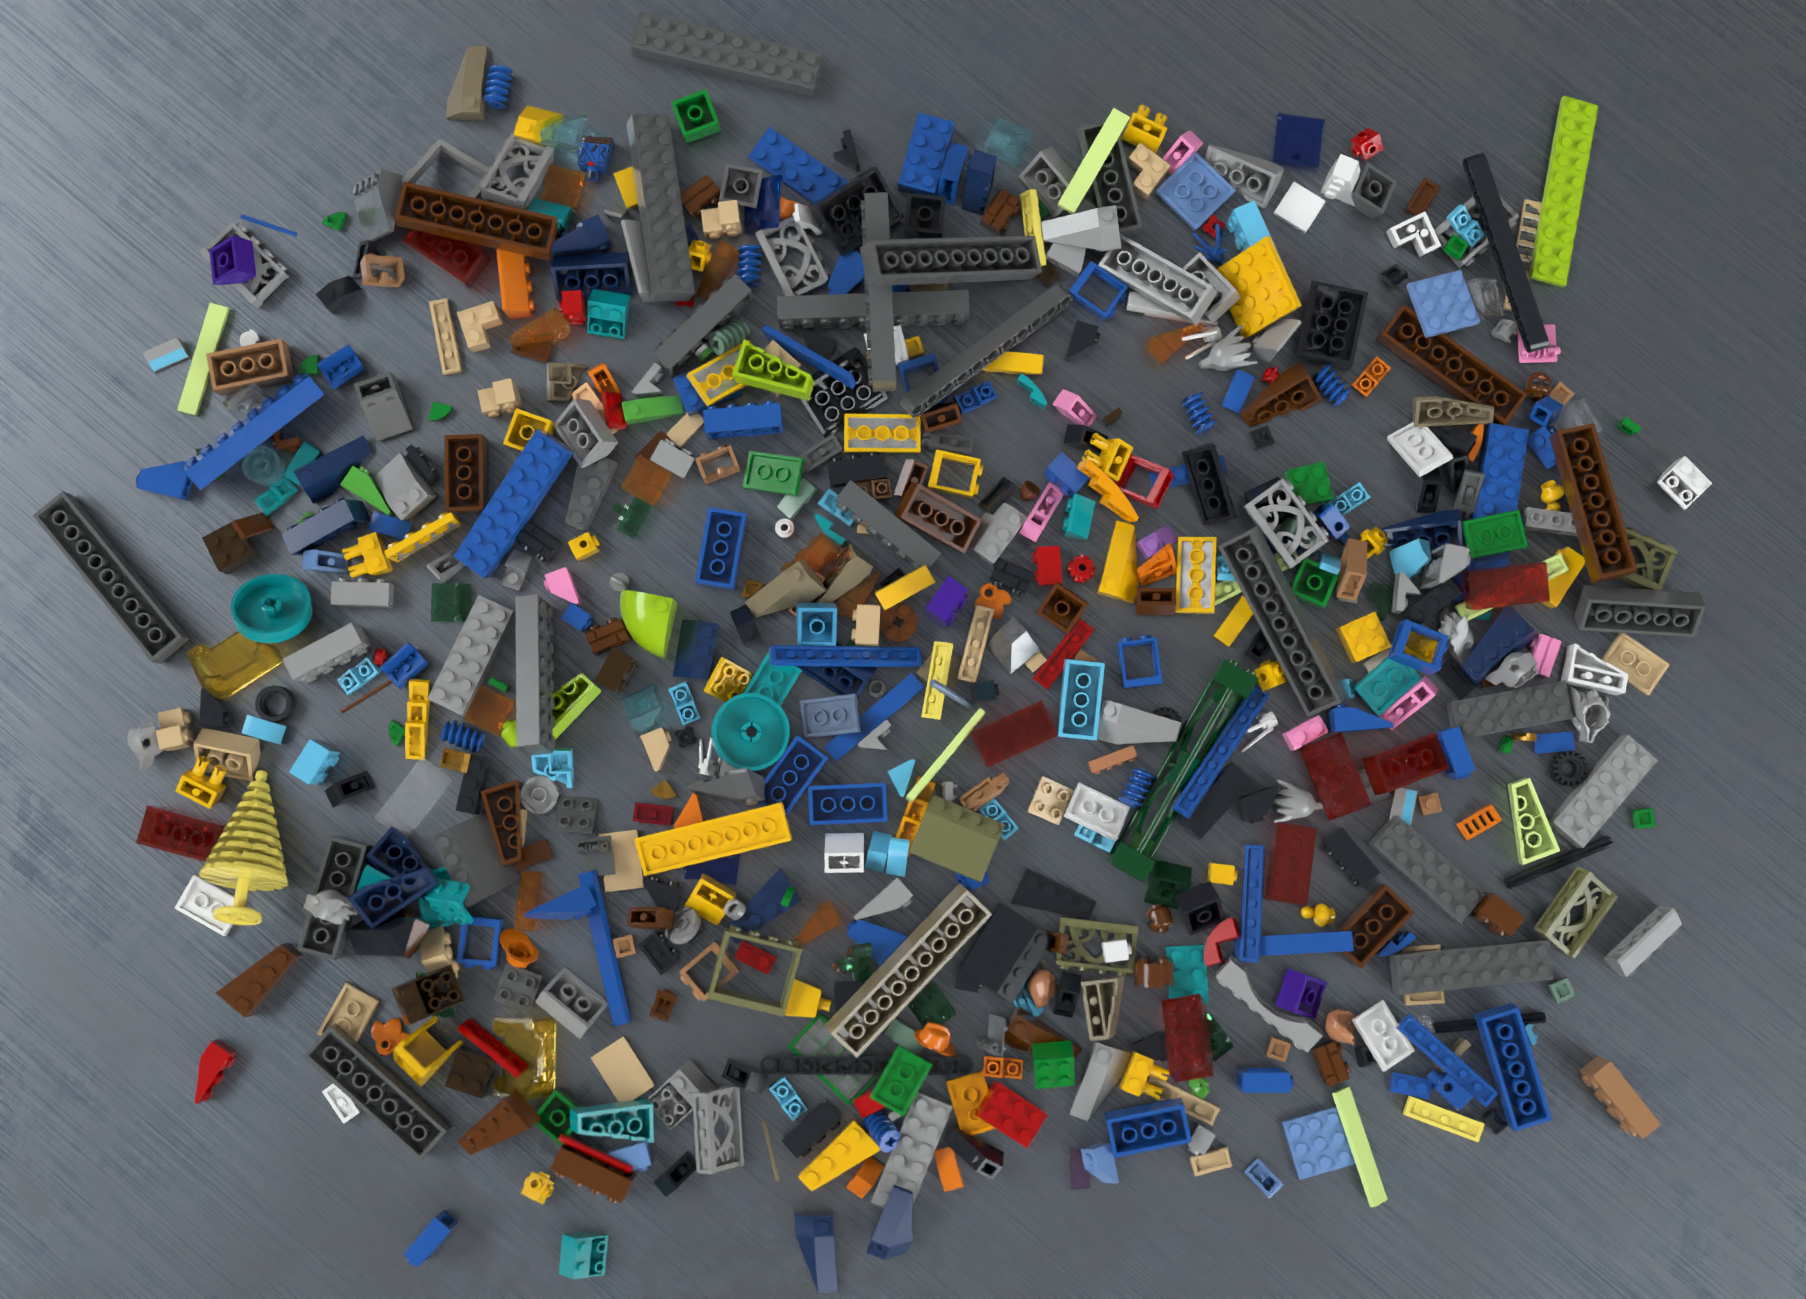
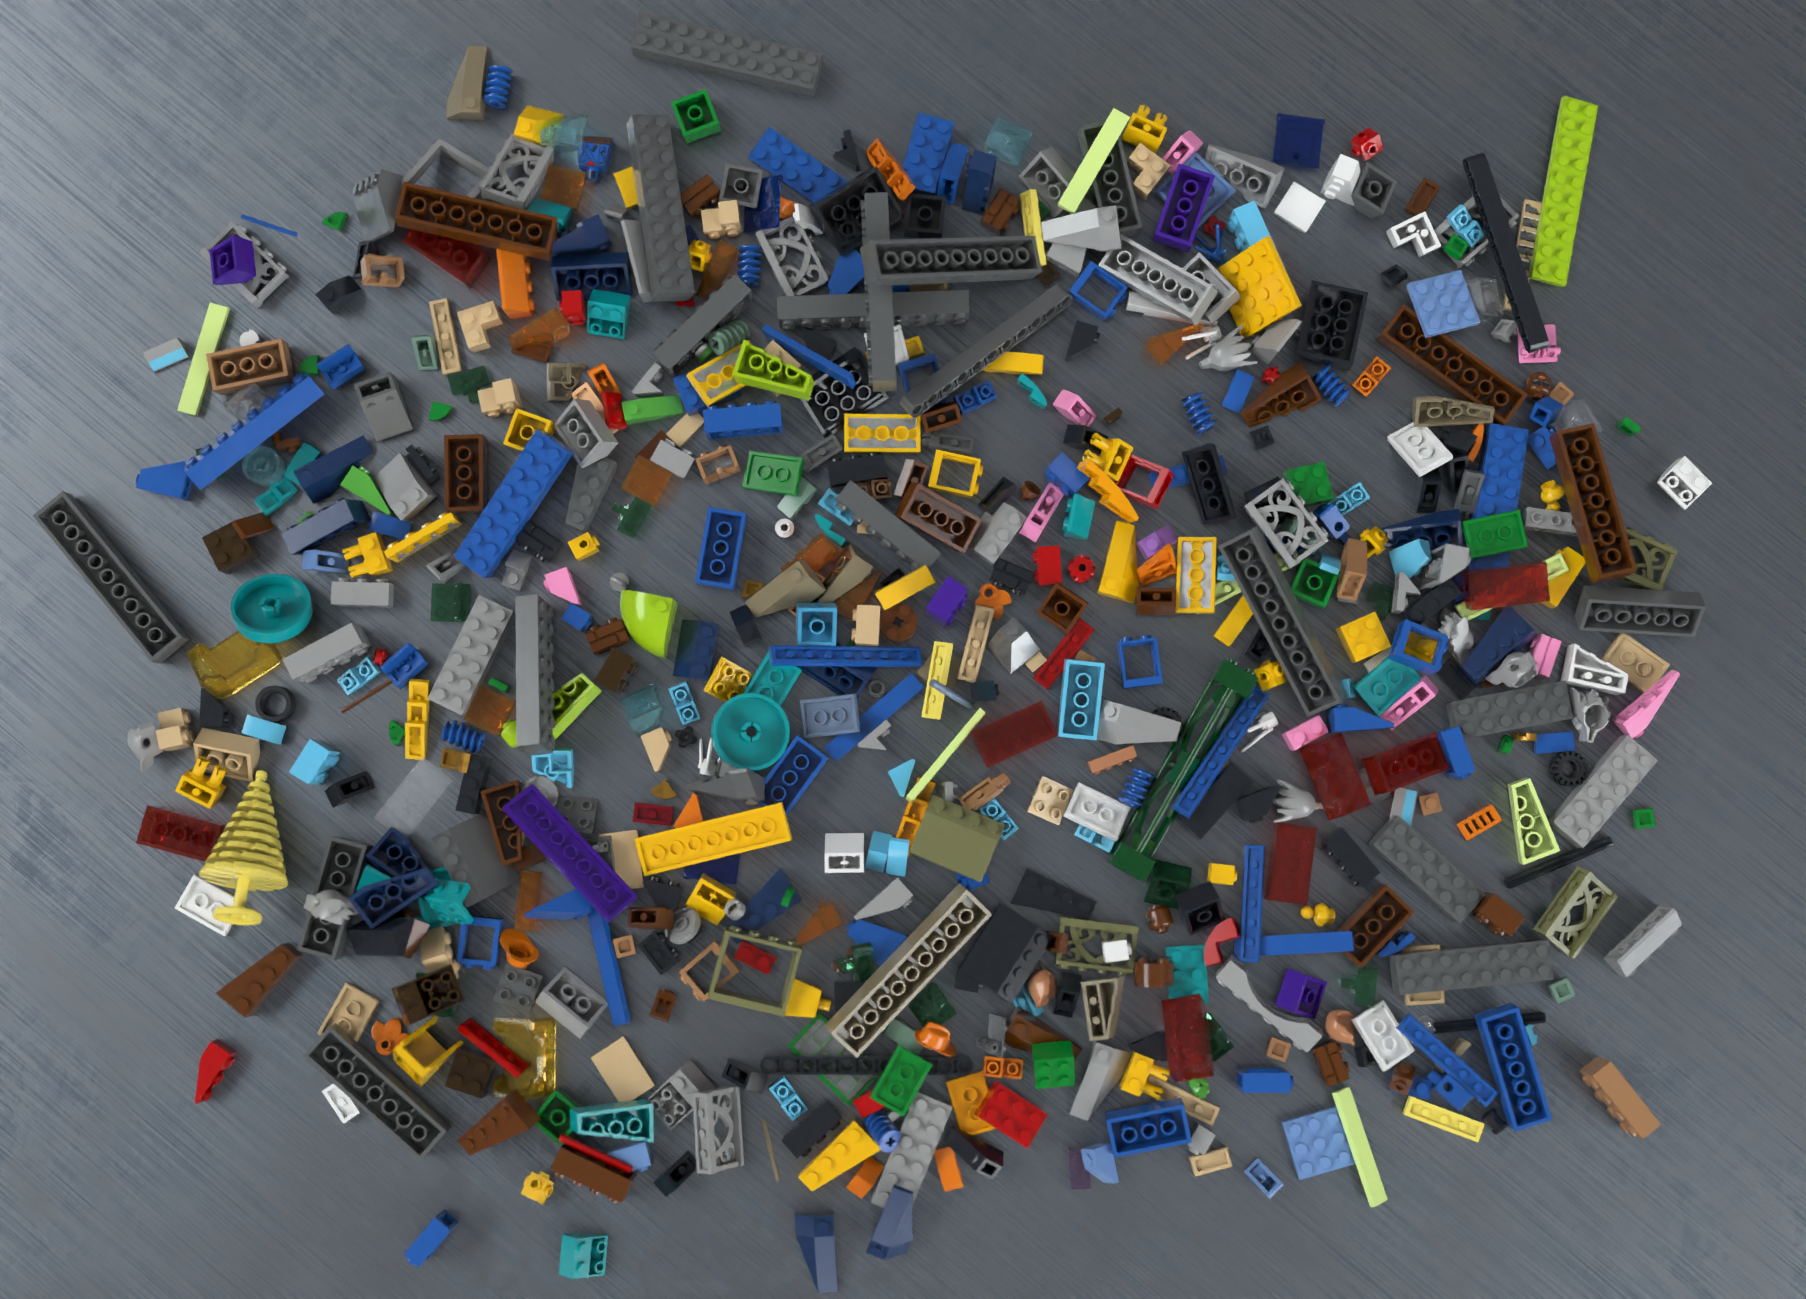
blue brick [808,783,888,825] -> none
none -> sand green slope [411,335,438,370]
none -> clear green hinge [447,365,490,405]
none -> dark purple plate [502,784,638,923]
none -> orange slope [865,138,916,201]
none -> dark purple brick [1152,164,1215,253]
none -> clear green hinge [1341,966,1378,1008]
none -> reddish brown bracket [1388,1061,1415,1095]
none -> bright pink wedge [1612,670,1680,739]

